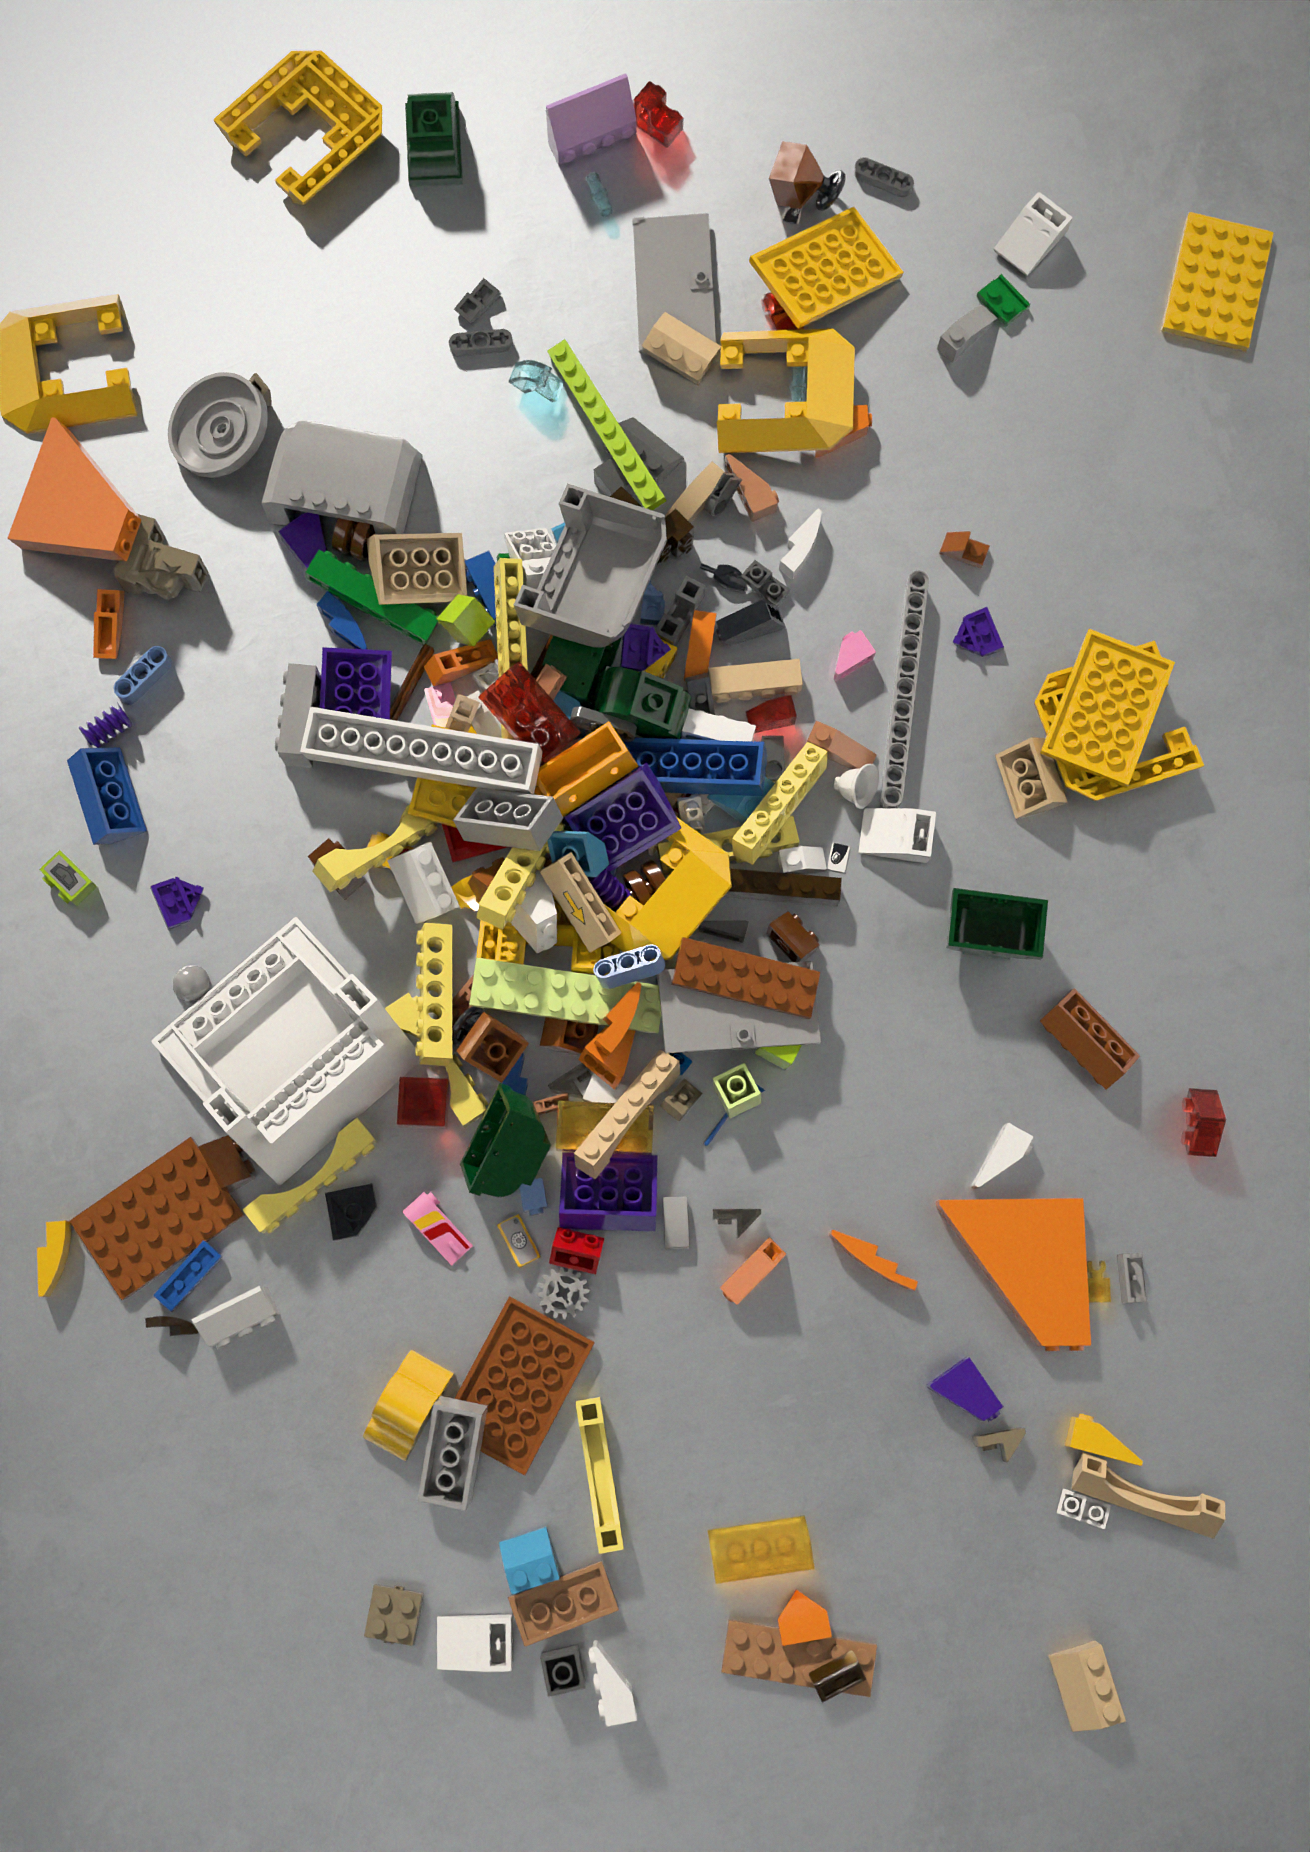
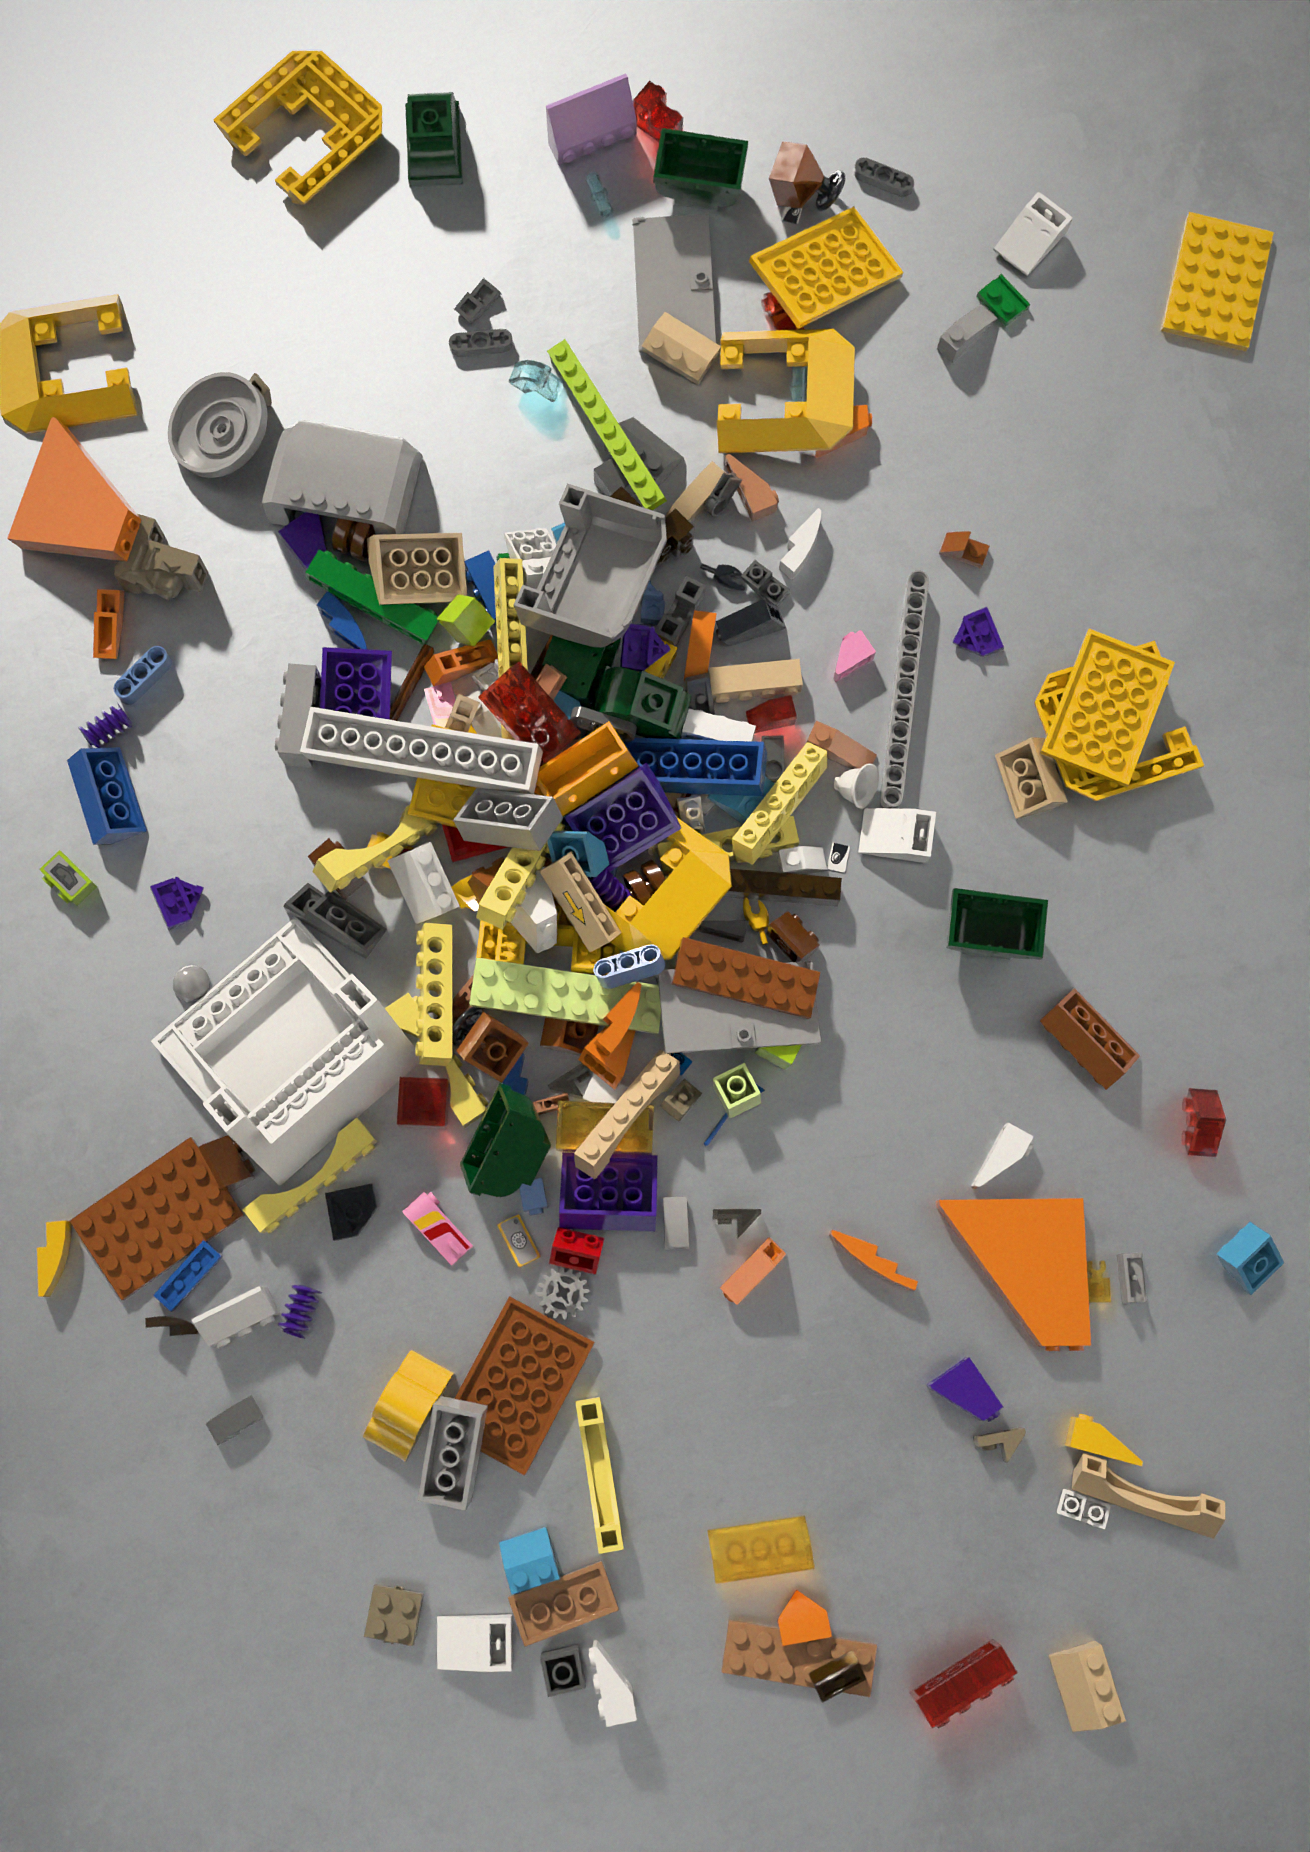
none -> dark grey slope [206,1395,263,1446]
none -> dark purple piece [277,1285,323,1339]
none -> dark grey slope [283,883,387,959]
none -> dark green container [653,128,749,210]
none -> yellow hand [743,897,769,945]
none -> clear red brick [909,1639,1018,1728]
none -> dark azure slope [1217,1222,1284,1295]

